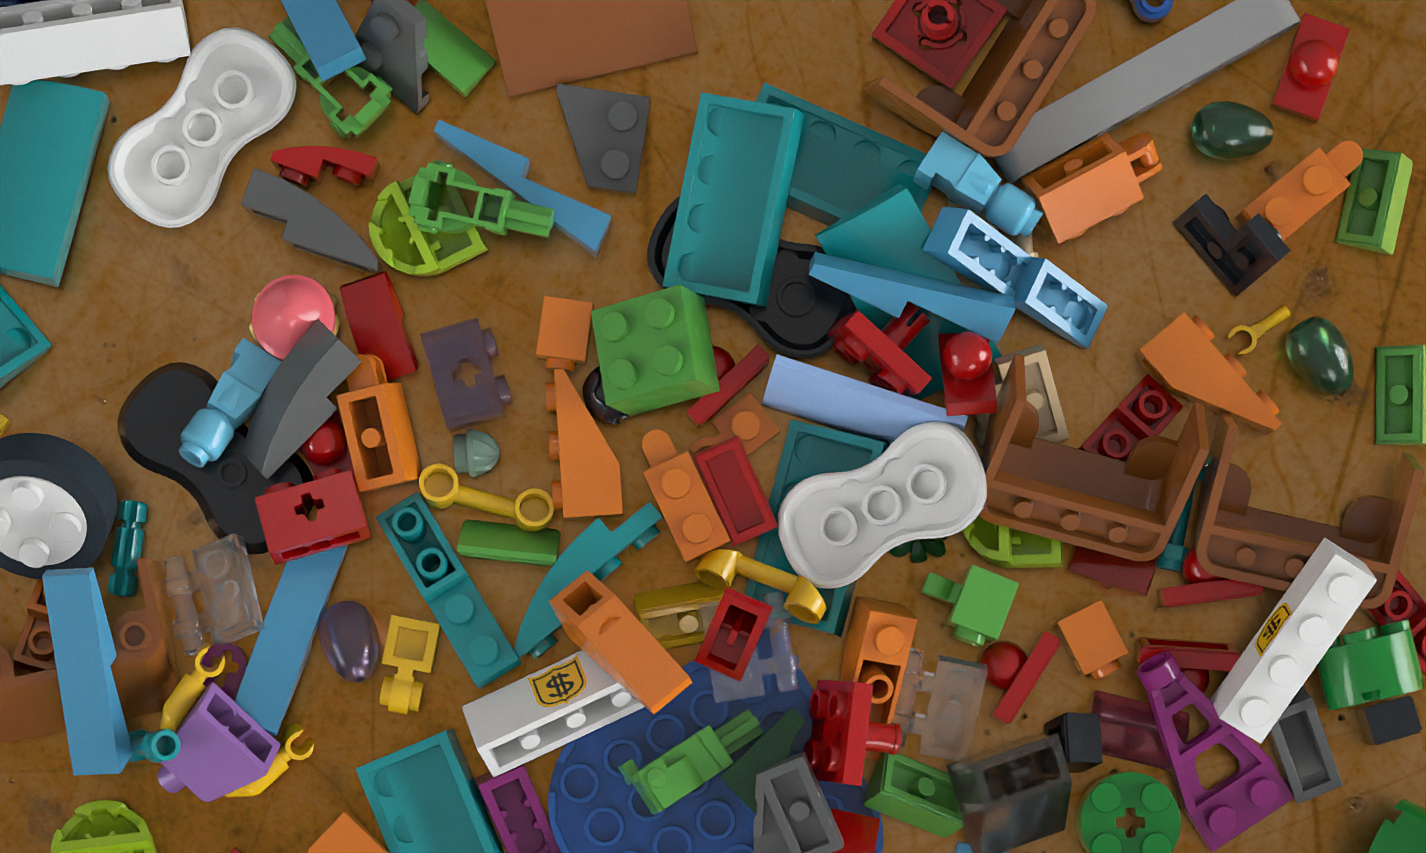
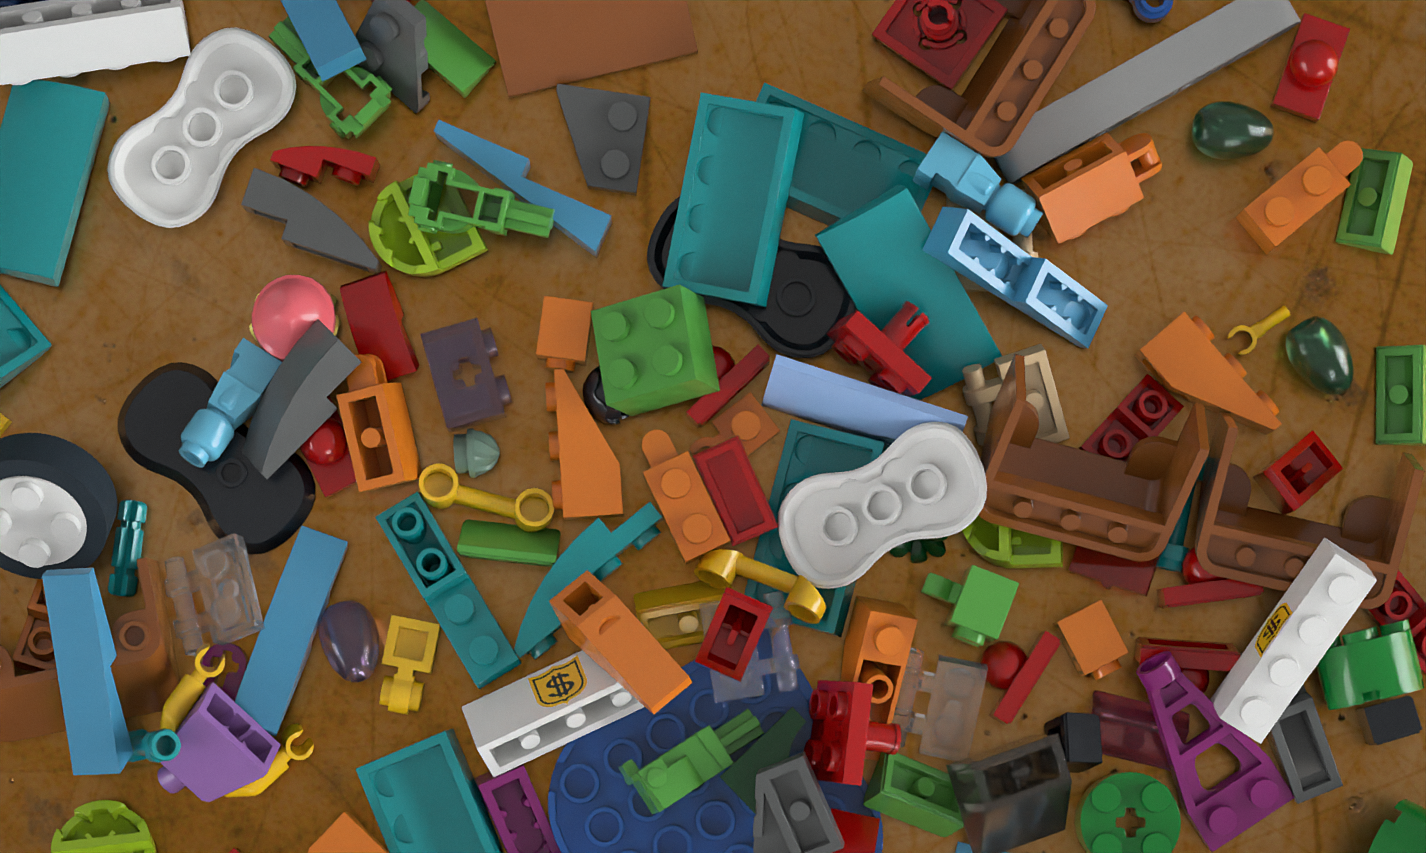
red brick [254,468,371,565] -> none
dark azure slope [809,252,1016,344] -> none
red tile [938,331,997,416] -> none
black plate [1173,194,1291,297] -> none
none -> red slope [1253,430,1344,515]

